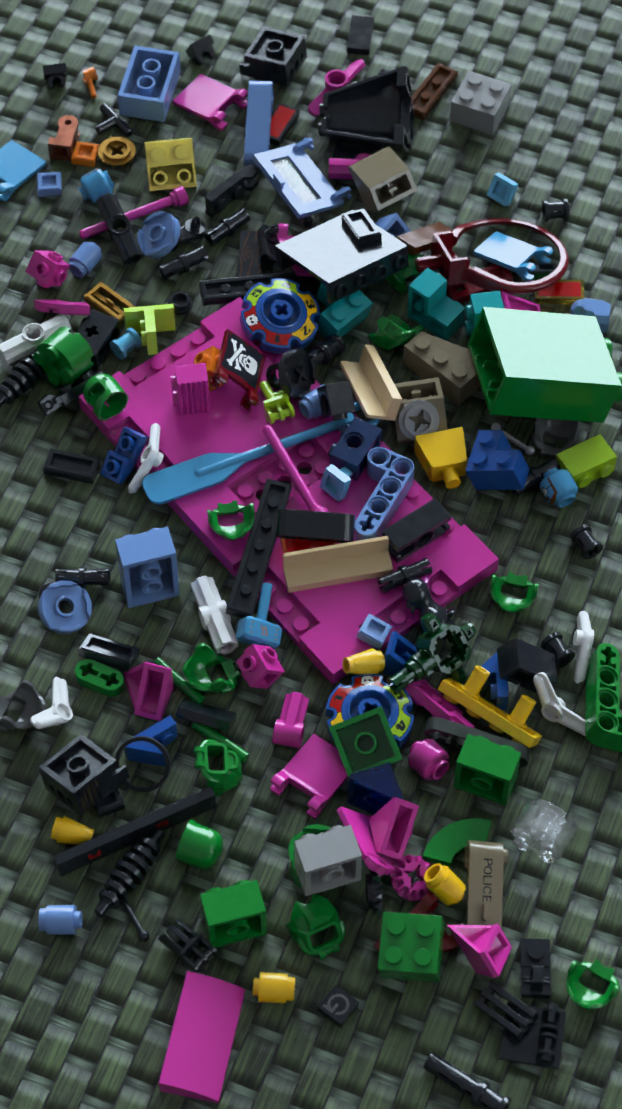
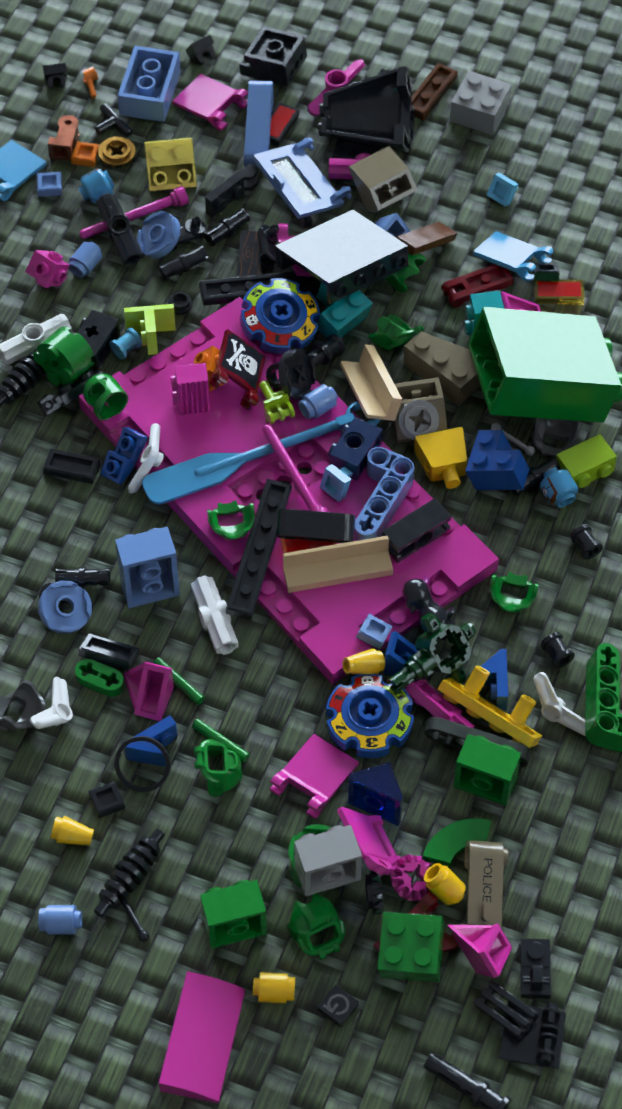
dark pink tile [34,299,90,315] -> none
black piece [38,734,130,816] -> none
black tile [54,787,216,876] -> none
pearl gold tile [84,282,135,326] -> none
black arm [158,918,218,973] -> none
green helmet [175,819,224,870] -> none
black tile [176,698,236,731] -> none
green helmet [182,643,241,694] -> none
dark azure piece [235,583,282,649] -> none
dark pink brick [236,644,285,689] -> none
dark pink piece [272,692,309,749] -> none
black brick [317,380,356,421] -> none
green brick [329,706,403,781] -> none
tile [341,209,382,246] -> none
black tile [347,15,374,55] -> none
dark pink slope [369,797,419,861] -> none
black pin [377,558,432,594] -> none
teal brick [407,268,465,341] -> none
dark pink head [408,739,450,780] -> none
dark red brick [415,218,569,294] -> none
black piece [497,638,558,693] -> none
clear brick [511,798,577,864] -> none
black bush [542,198,570,222] -> none
green helmet [566,959,620,1010] -> none
medium blue rock [570,298,611,332] -> none
white piece [573,611,594,684] -> none

